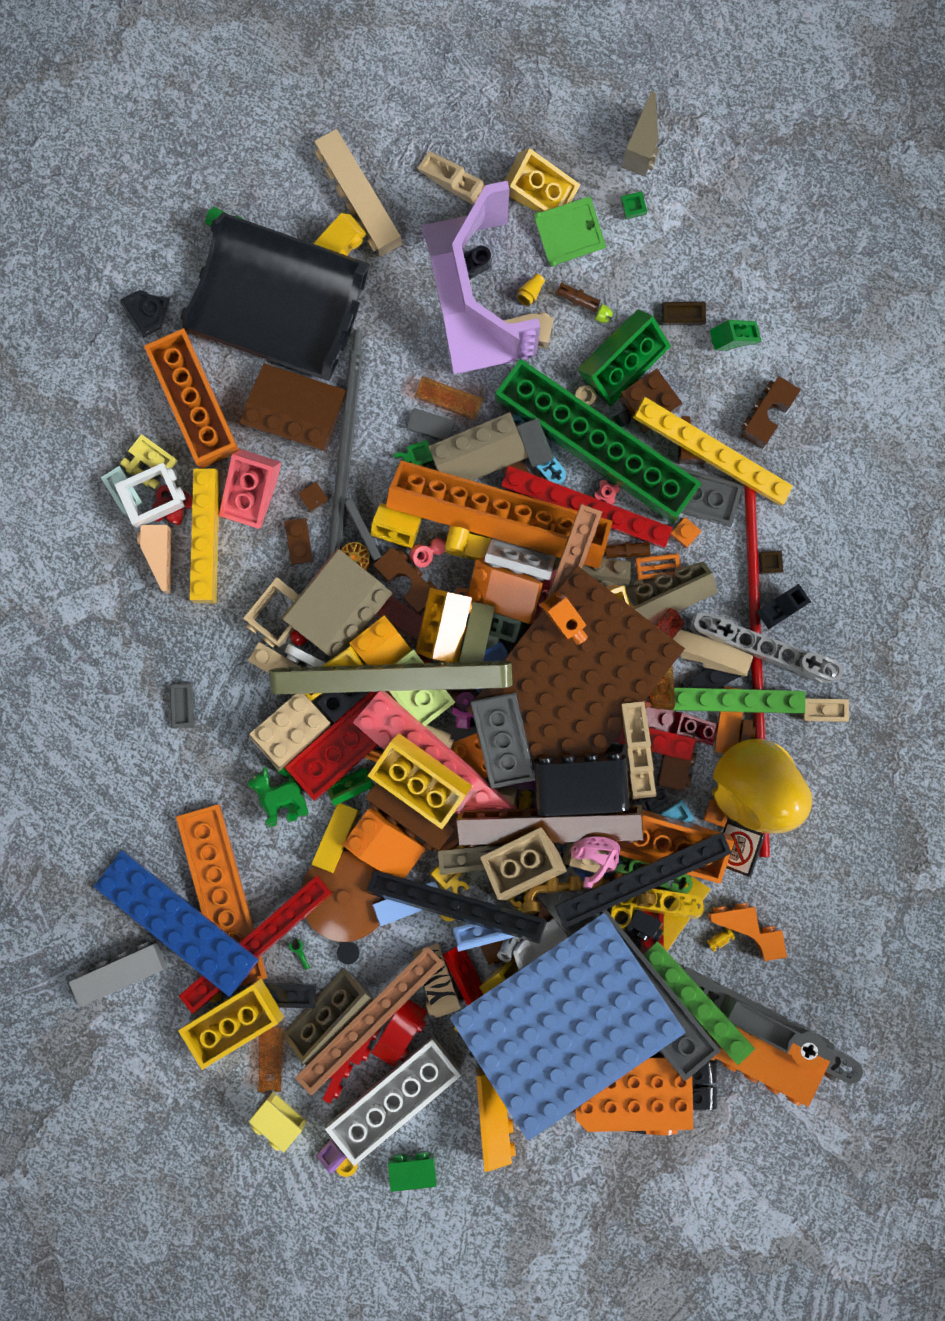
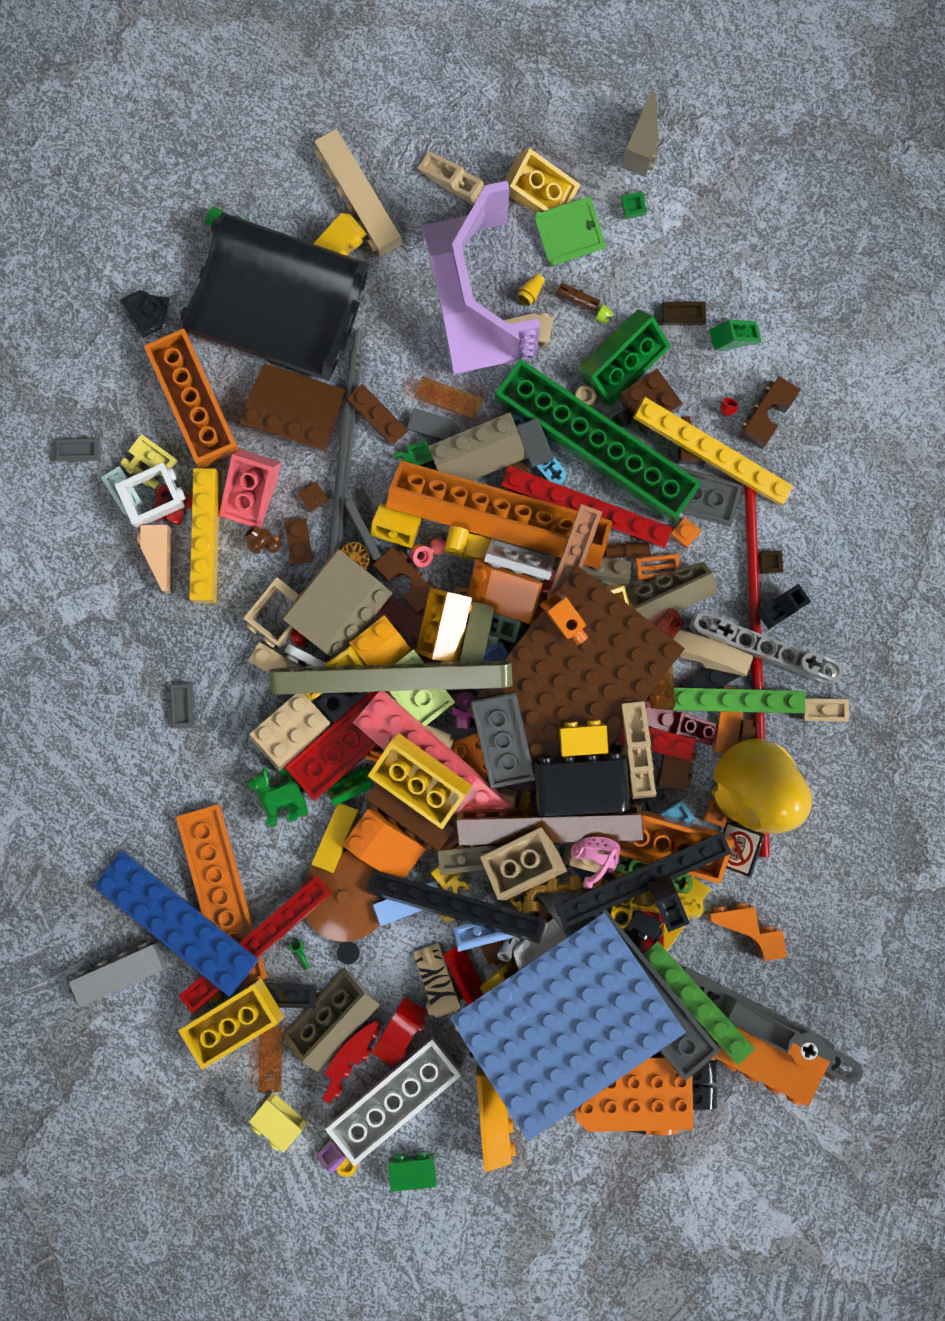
nougat plate [295,946,445,1095] -> none
black piece [464,246,492,280] -> none
coral plate [595,480,620,504] -> none
yellow piece [707,928,735,952] -> none
none -> dark grey tile [55,438,101,462]
none -> reddish brown animal [244,525,281,554]
none -> reddish brown plate [346,384,409,447]
none -> yellow brick [559,720,608,756]
none -> black brick [648,874,690,932]
none -> red hinge [720,397,739,416]

